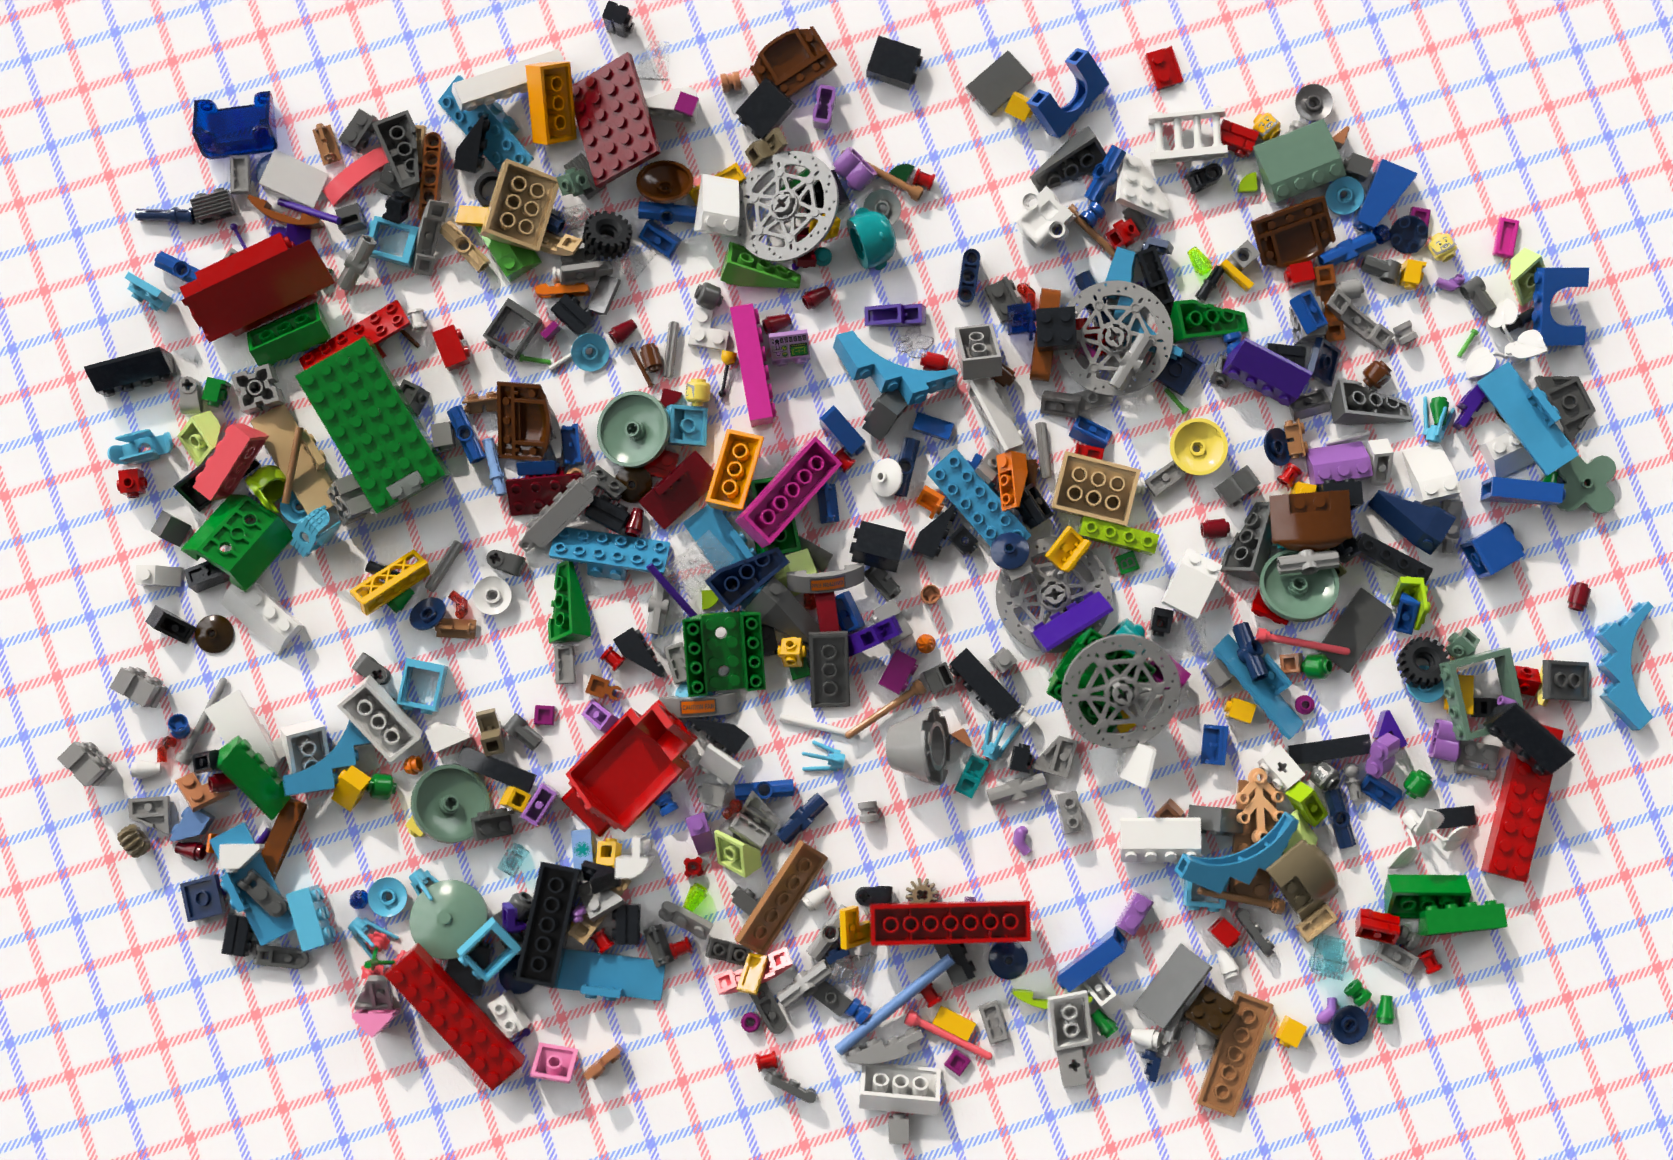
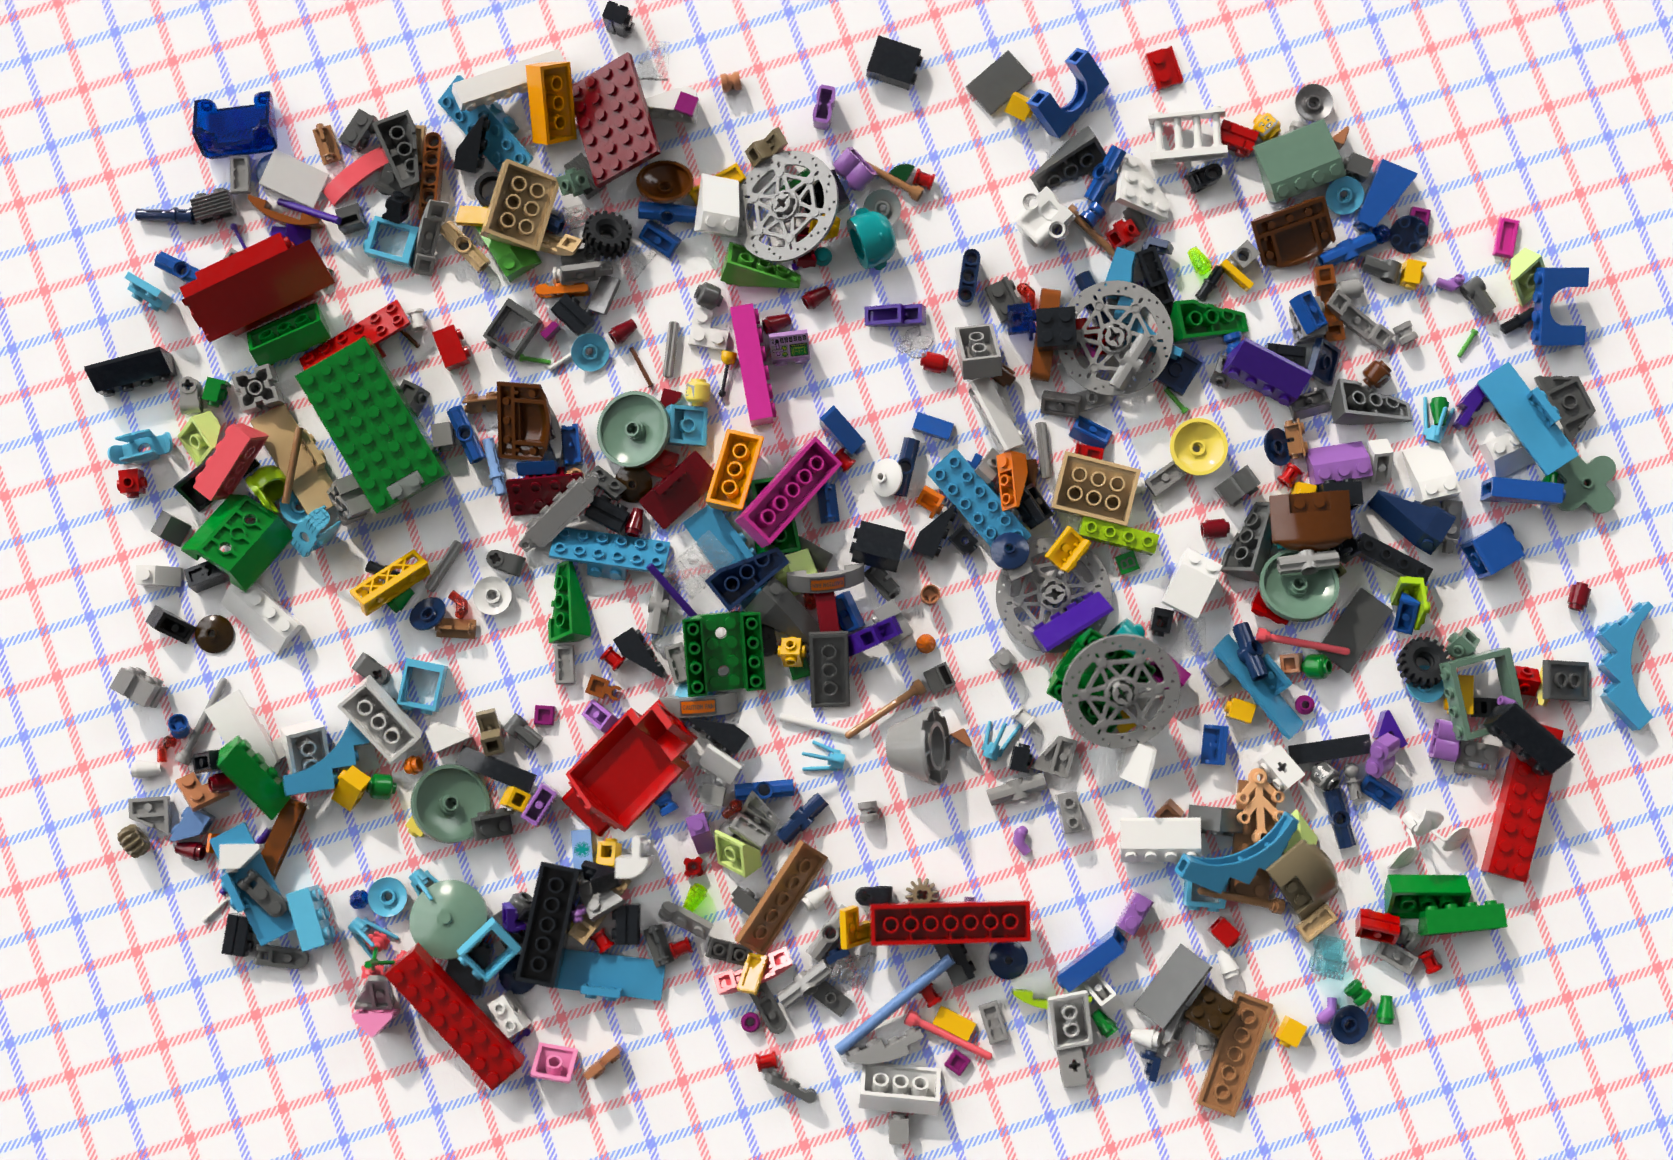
light grey brick [57,742,115,786] -> none
dark blue plate [180,874,227,922] -> none
light grey piece [337,234,377,291] -> none
clear light blue bracket [497,842,530,878] -> none
reddish brown brick [640,343,663,373] -> none
lime tile [701,590,719,610] -> none
black brick [735,78,797,140] -> none
reddish brown slope [750,26,837,99] -> none
dark azure arch [833,331,958,406] -> none
blue wheel [845,997,872,1025] -> none
dark grey brick [862,389,908,442] -> none
magenta brick [878,649,918,695] -> none
black brick [948,648,1020,721] -> none
teal slope [955,753,990,799] -> none
dark grey plate [1235,908,1275,958] -> none
lime tile [1237,172,1258,193] -> none
red brick [1284,260,1316,288] -> none
lime brick [1285,780,1329,827] -> none
white piece [1325,430,1370,446] -> none
green head [1403,769,1433,799] -> none
light yellow head [1428,233,1458,262] -> none
black slope [1433,805,1477,829] -> none
white plant [1465,299,1548,379] -> none

